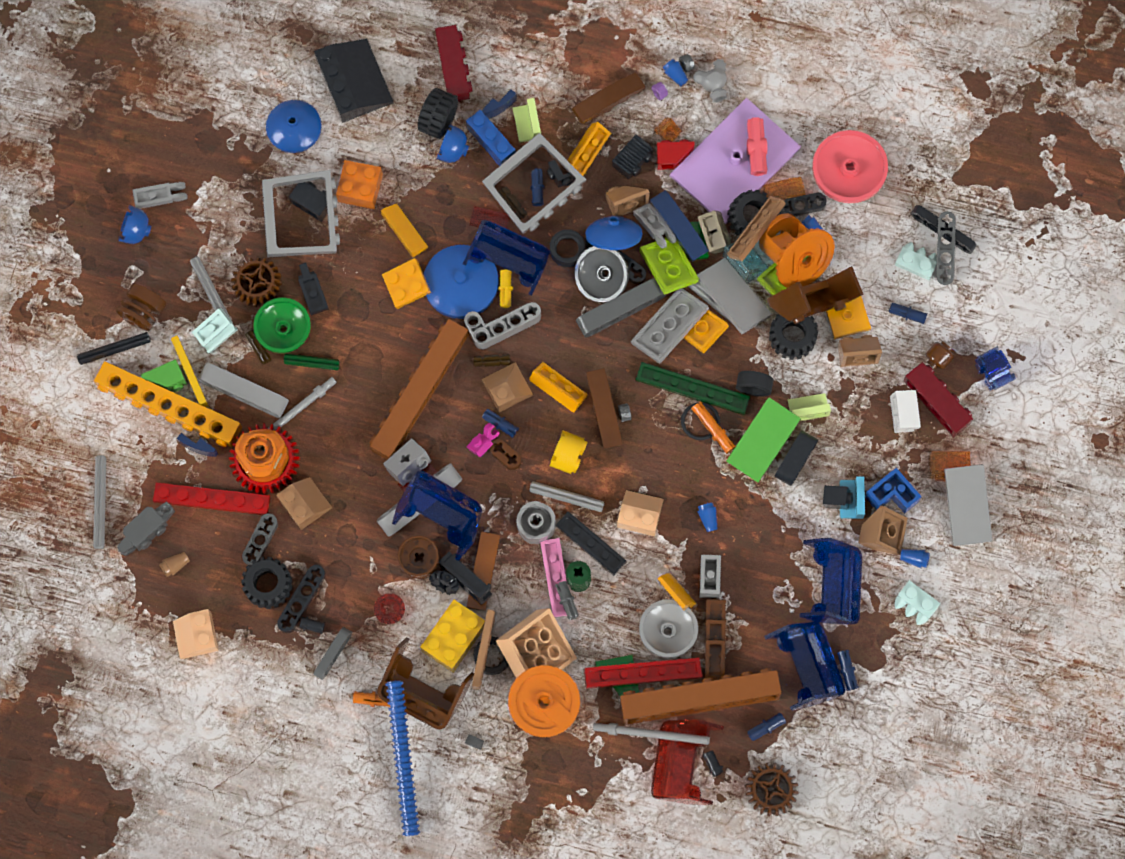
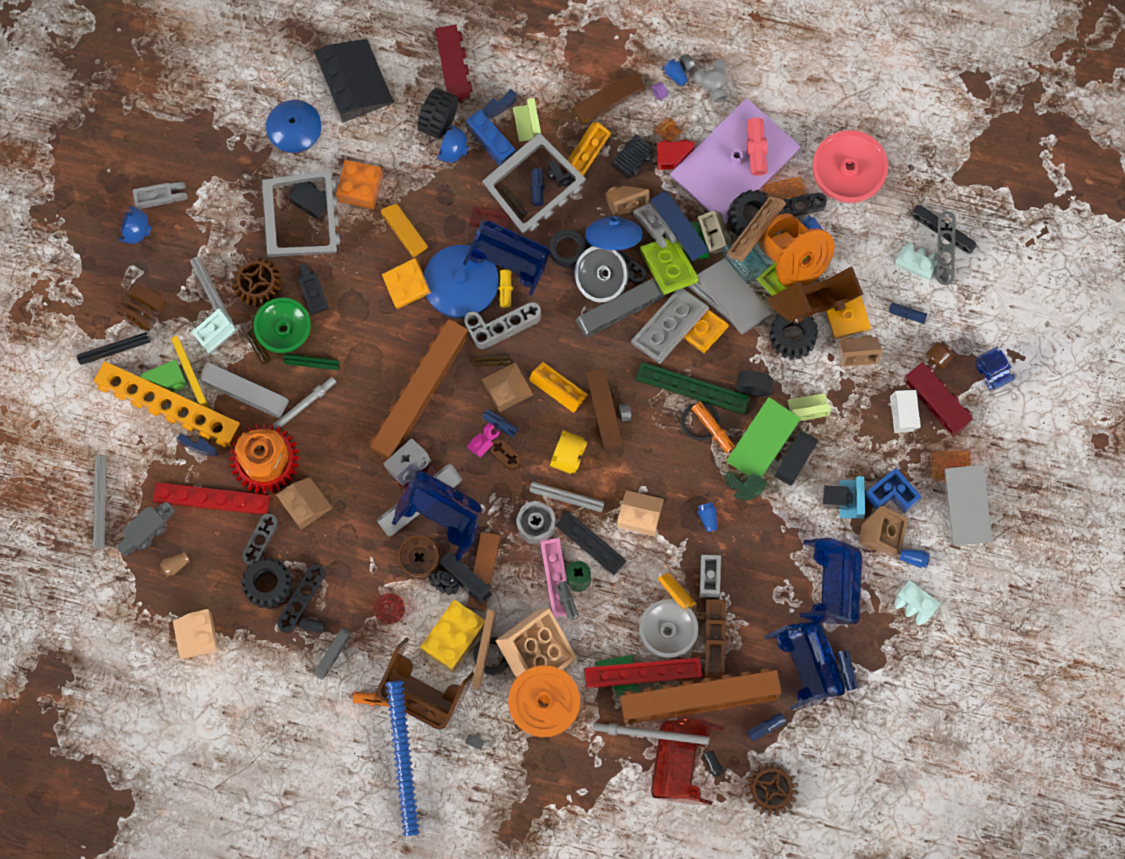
none -> clear green brick [724,471,770,500]

